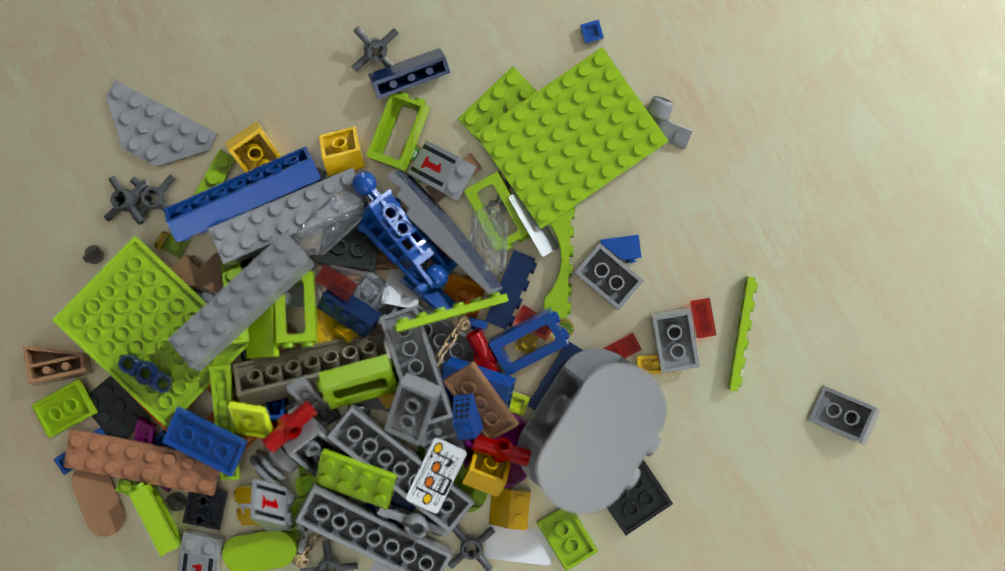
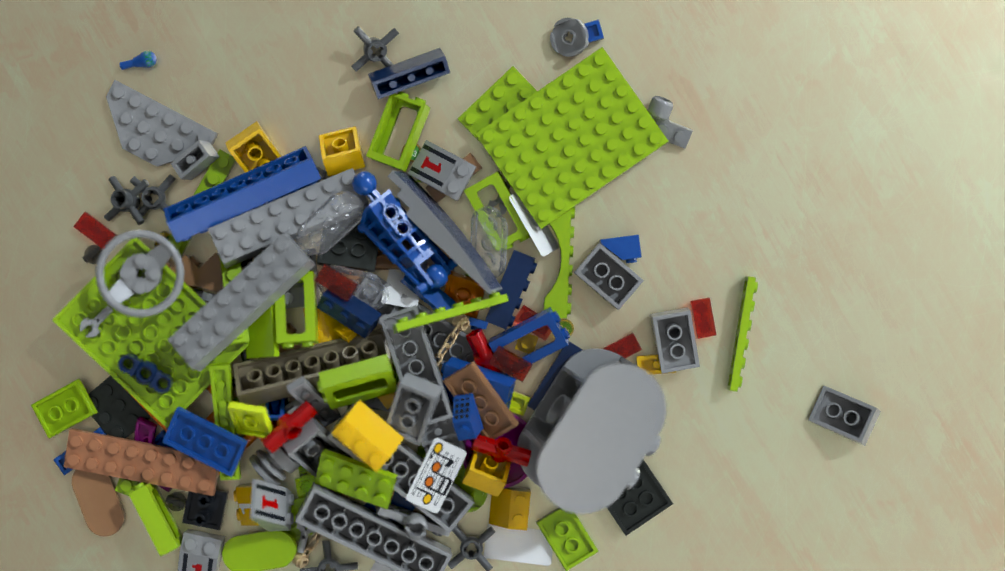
medium nougat wedge [22,346,93,386] -> none
none -> clear red plate [73,212,117,249]
none -> light grey bar [80,306,113,337]
none -> light grey piece [95,230,184,317]
none -> blue piece [120,51,157,70]
none -> light grey brick [171,140,220,180]
none -> yellow slope [331,399,404,472]
none -> clear red plate [489,345,532,382]
none -> light grey plate [550,18,589,57]

